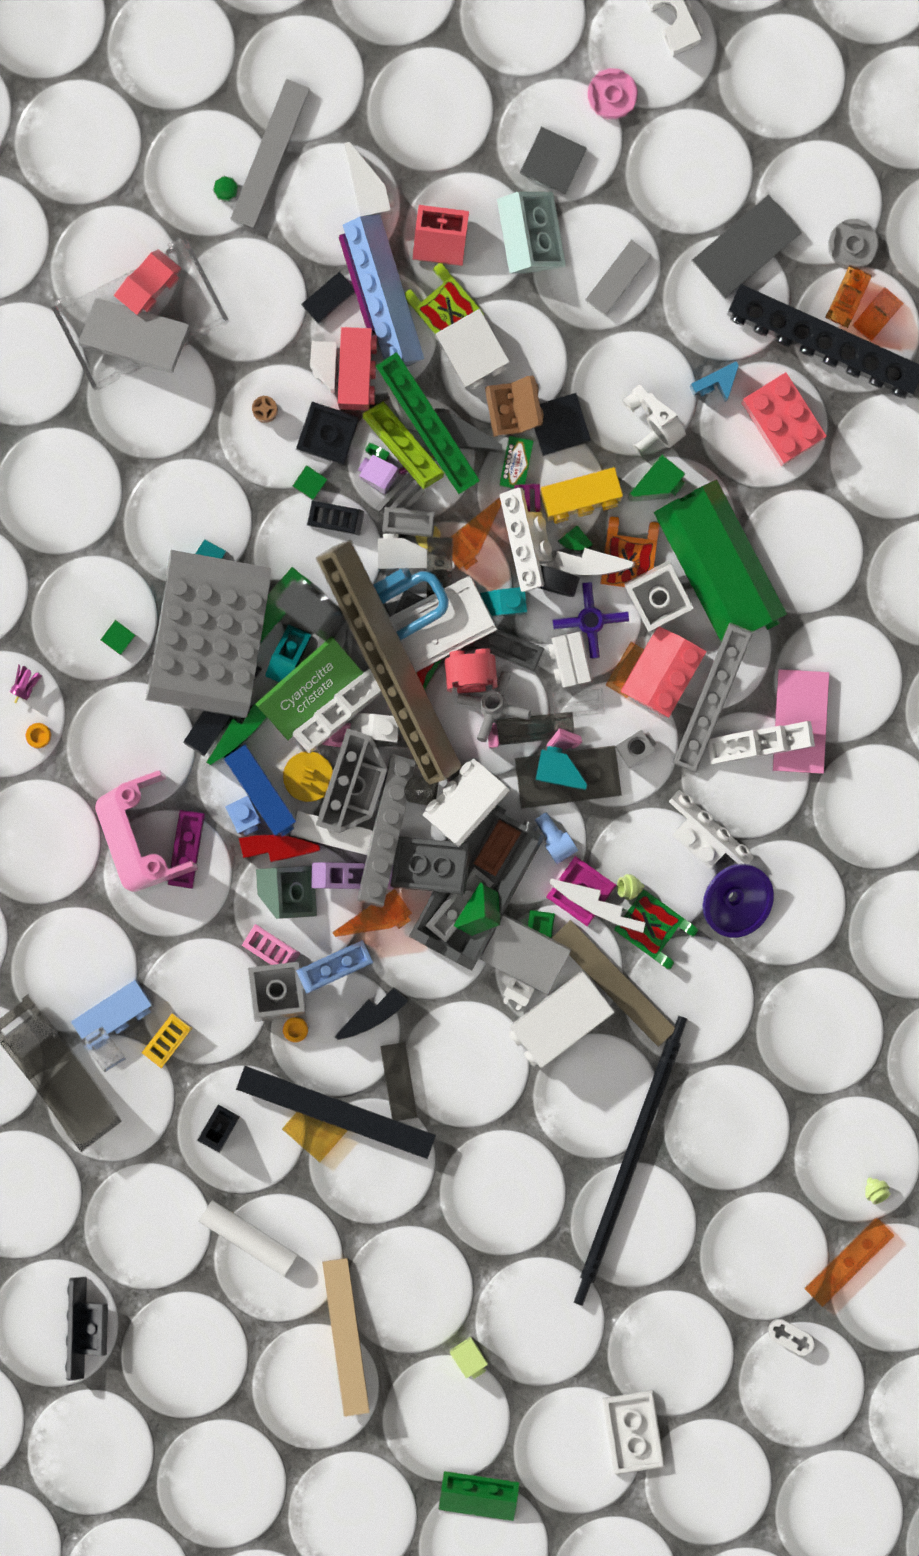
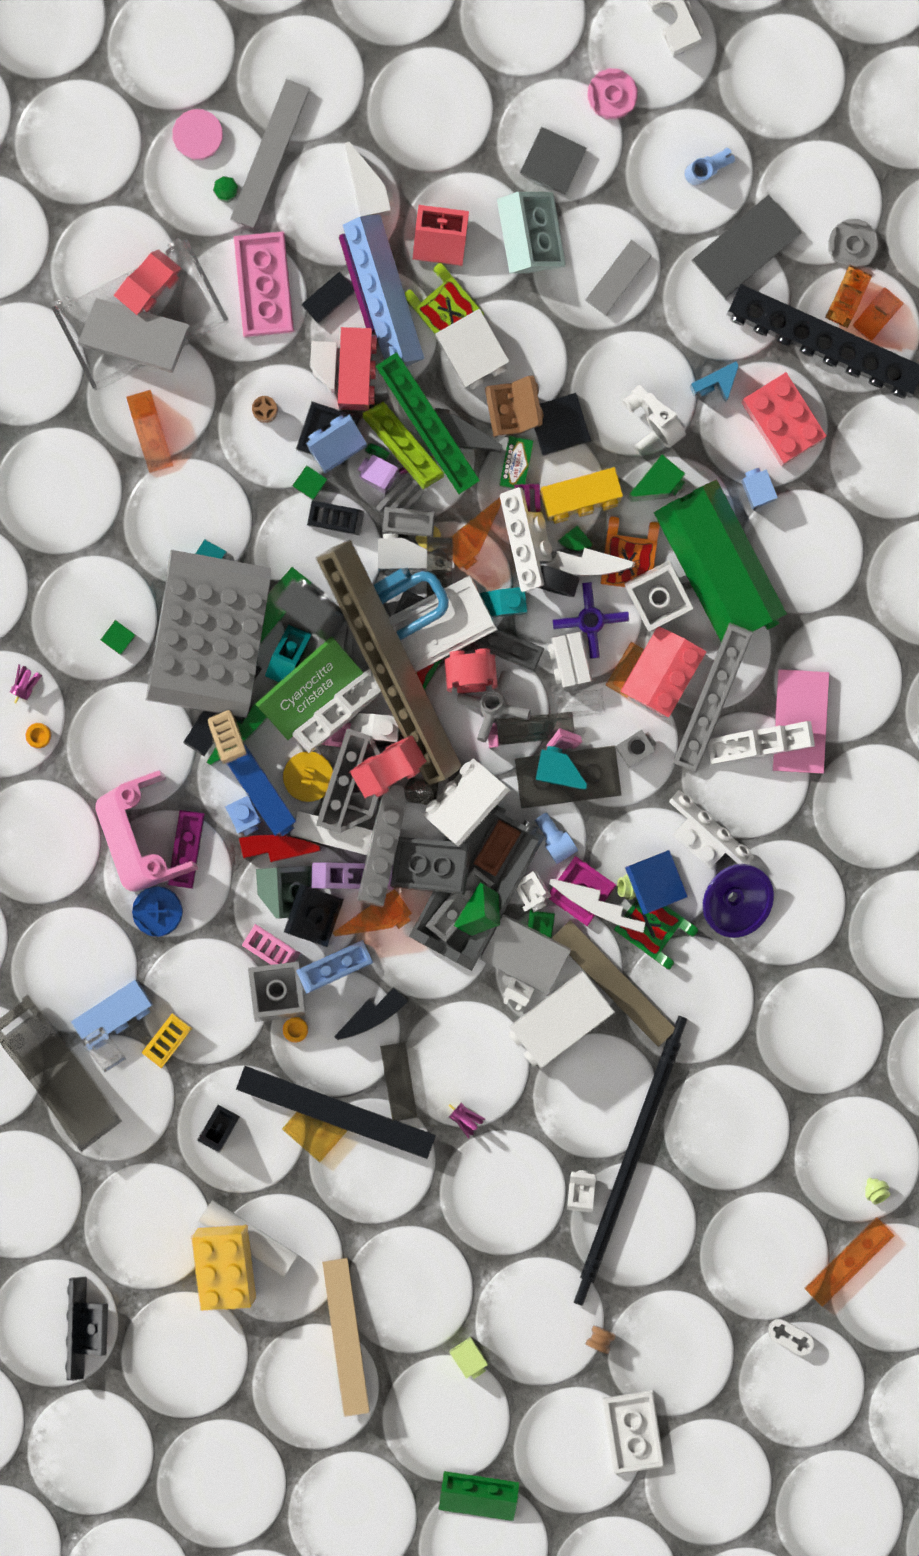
none -> clear orange slope [126,390,174,473]
none -> blue tile [132,886,183,937]
none -> bright pink tile [173,109,223,160]
none -> yellow brick [191,1225,256,1311]
none -> tan slope [208,710,247,764]
none -> bright pink tile [234,231,294,338]
none -> black tile [284,884,344,947]
none -> light blue slope [307,415,367,474]
none -> coral brick [350,735,427,798]
none -> flat silver piece [448,1102,486,1139]
none -> white bracket [516,870,551,912]
none -> white bracket [567,1170,597,1213]
none -> medium nougat wheel [585,1325,616,1354]
none -> blue tile [625,850,688,915]
none -> light blue pin [685,148,735,185]
none -> light blue brick [741,468,778,509]

